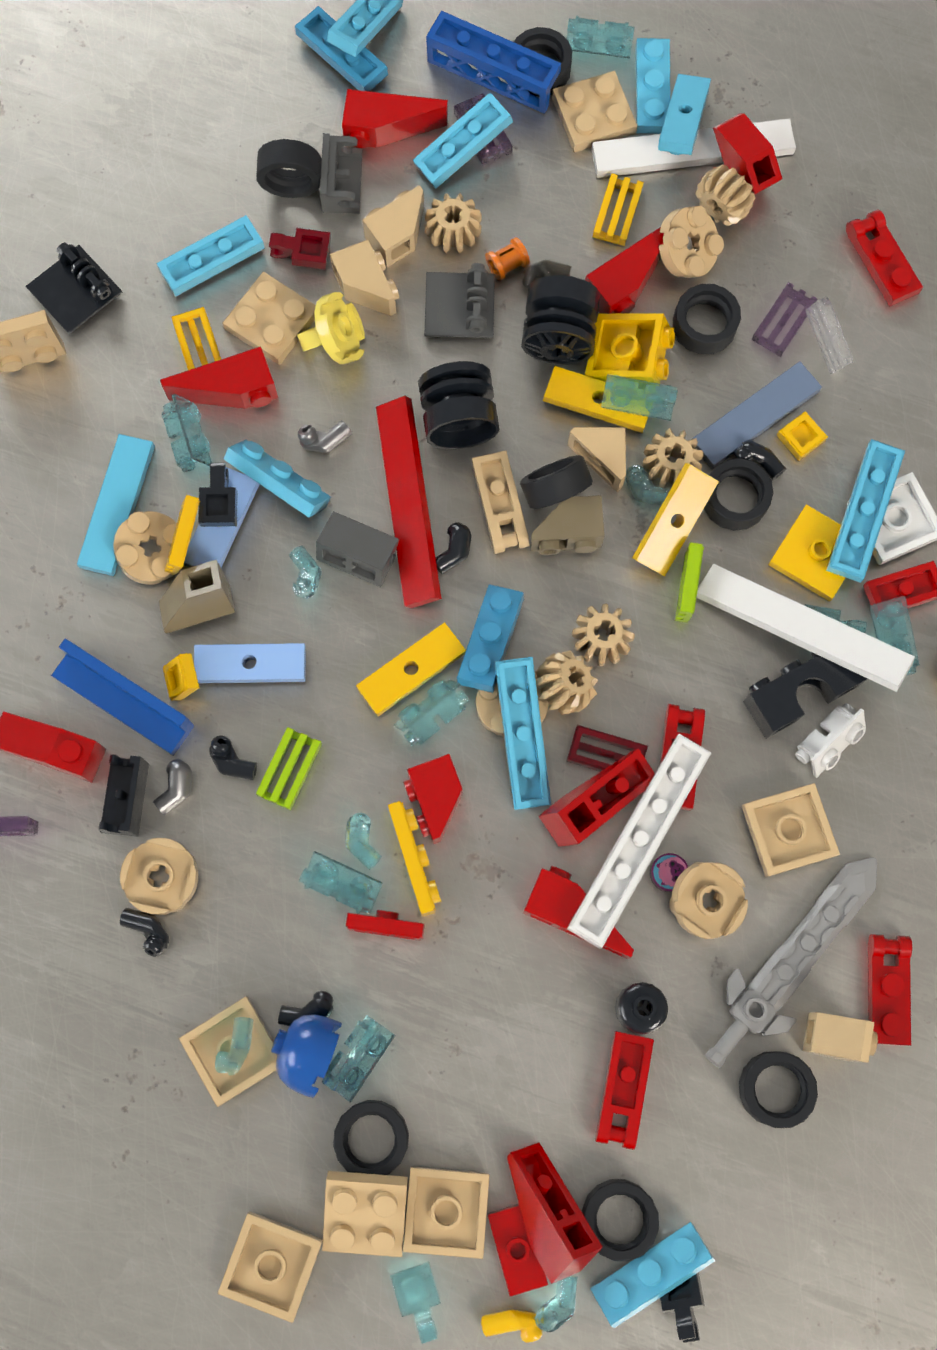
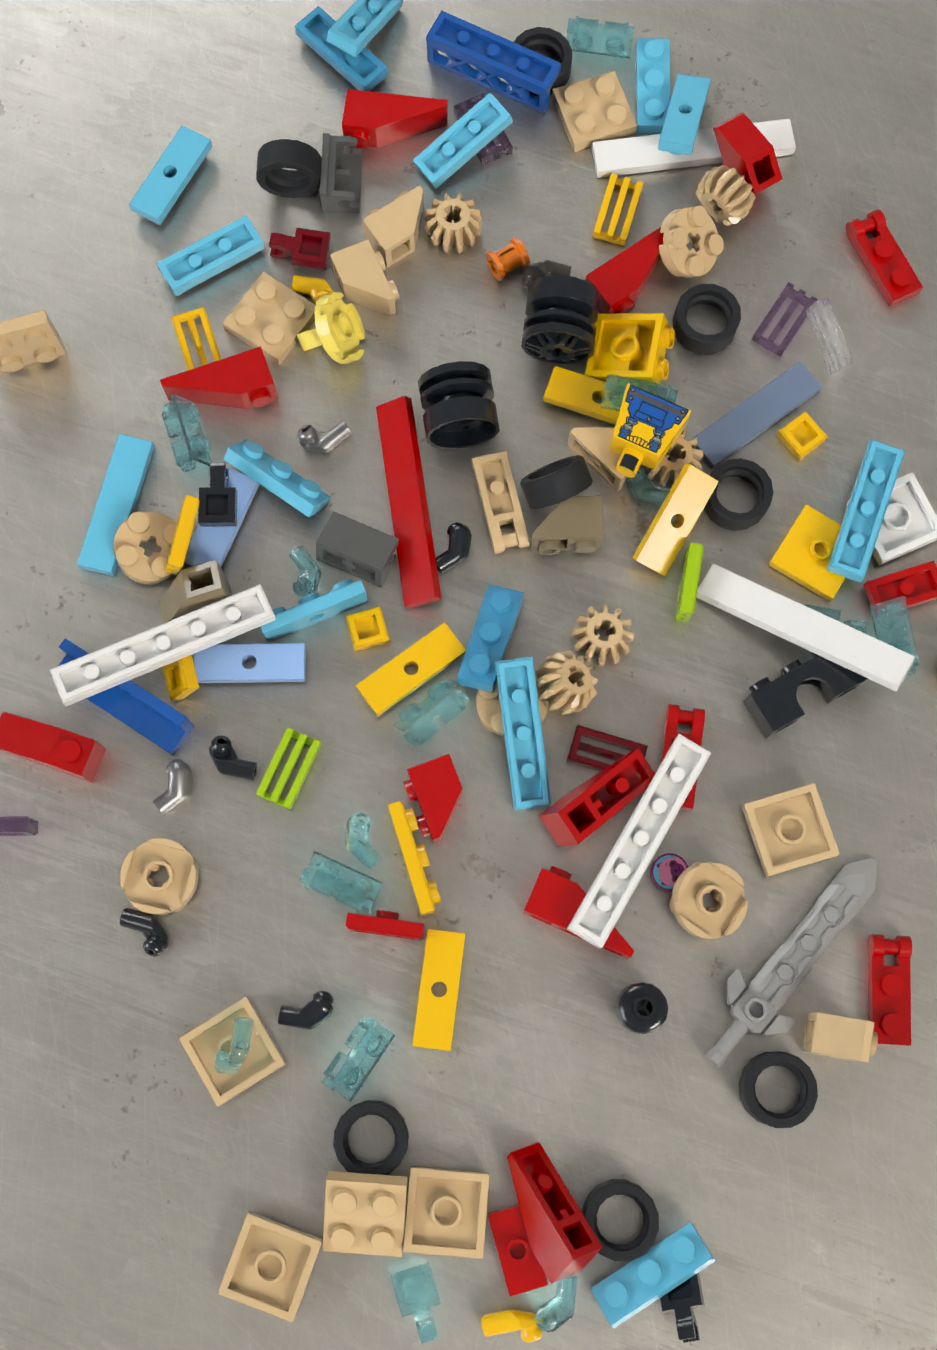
black hinge [26,242,123,334] -> none
black hinge [98,754,149,837] -> none
blue cylinder [271,1014,342,1098] -> none
dark grey hinge [424,263,495,338] -> none
red plate [595,1031,654,1150] -> none
black arm [735,440,786,480] -> none
white hinge [795,703,866,778] -> none
none -> white tile [50,584,276,706]
none -> medium azure tile [129,125,212,225]
none -> medium azure tile [260,579,368,643]
none -> yellow arm [292,275,334,304]
none -> yellow tile [345,606,390,652]
none -> yellow tile [412,929,466,1051]
none -> torso [609,383,691,478]

